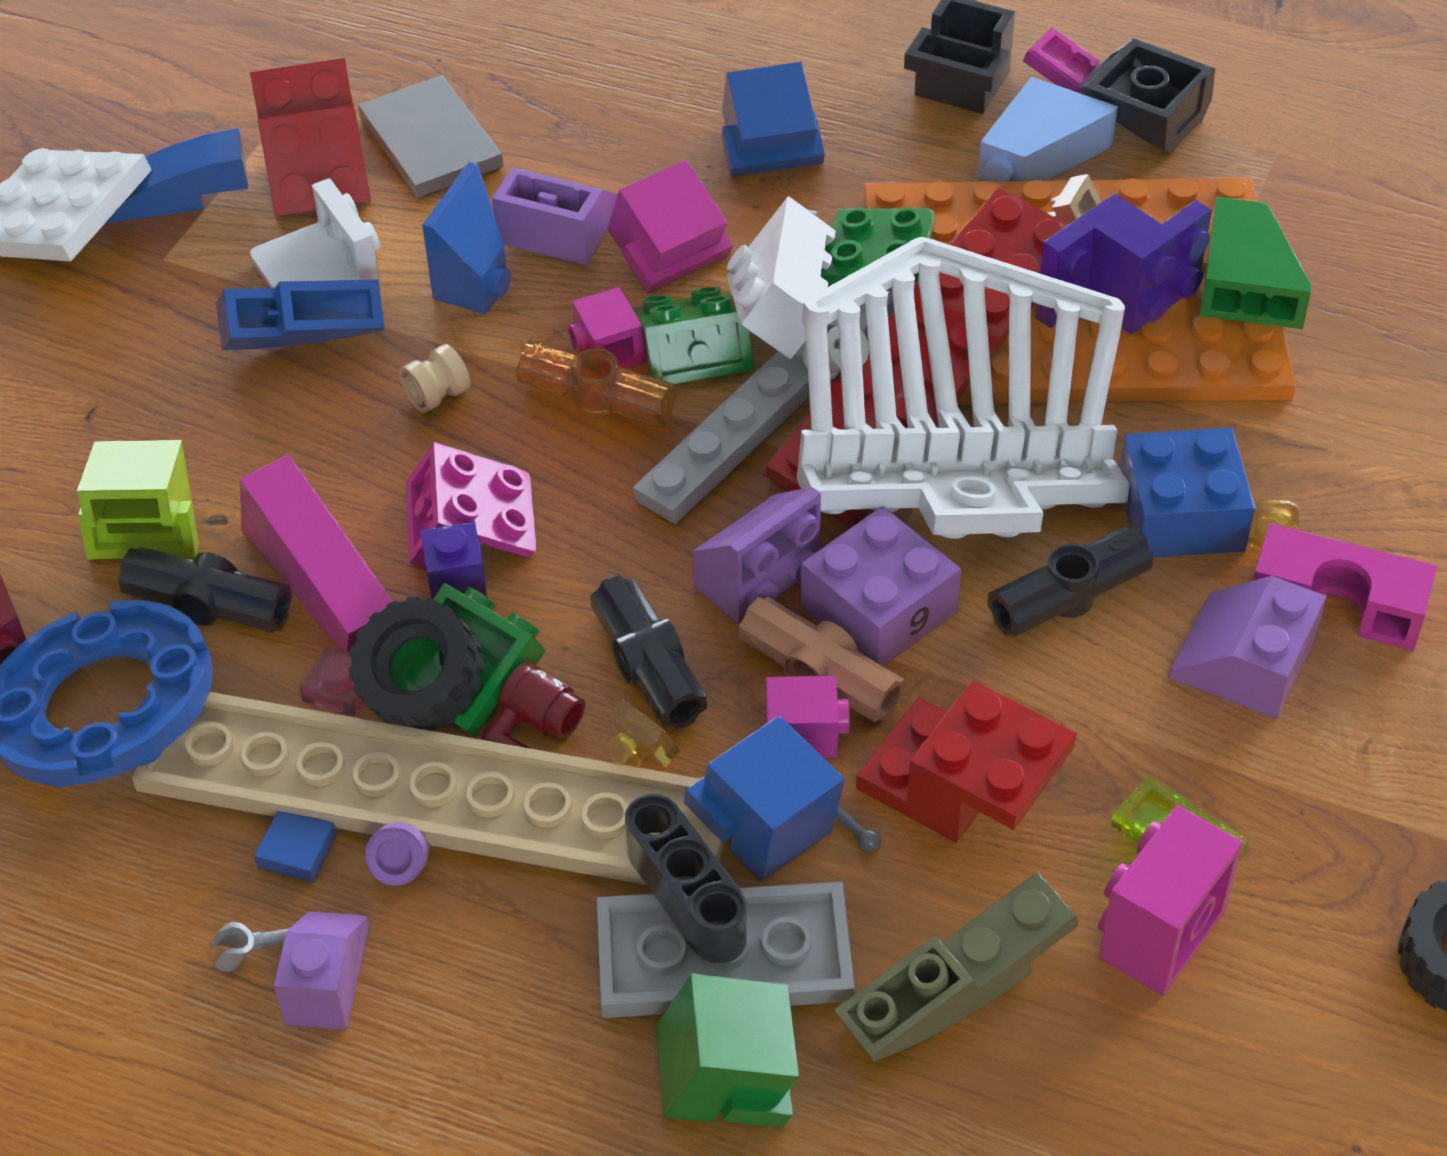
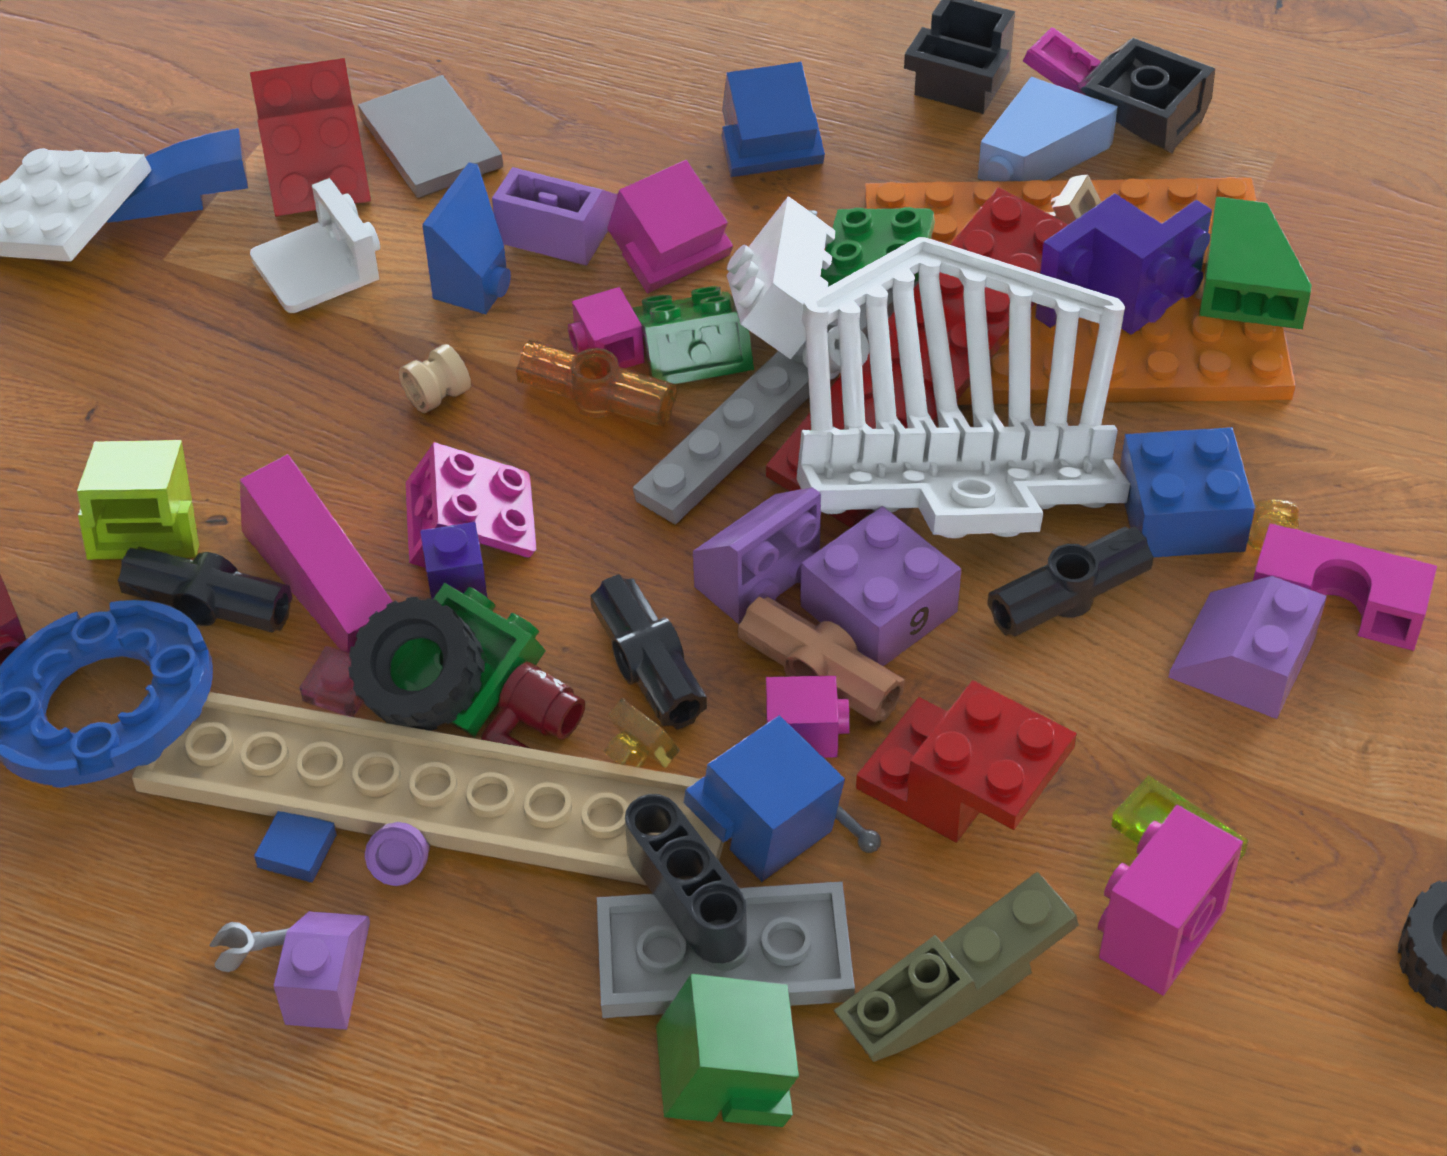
blue slope [216,280,385,351] -> none

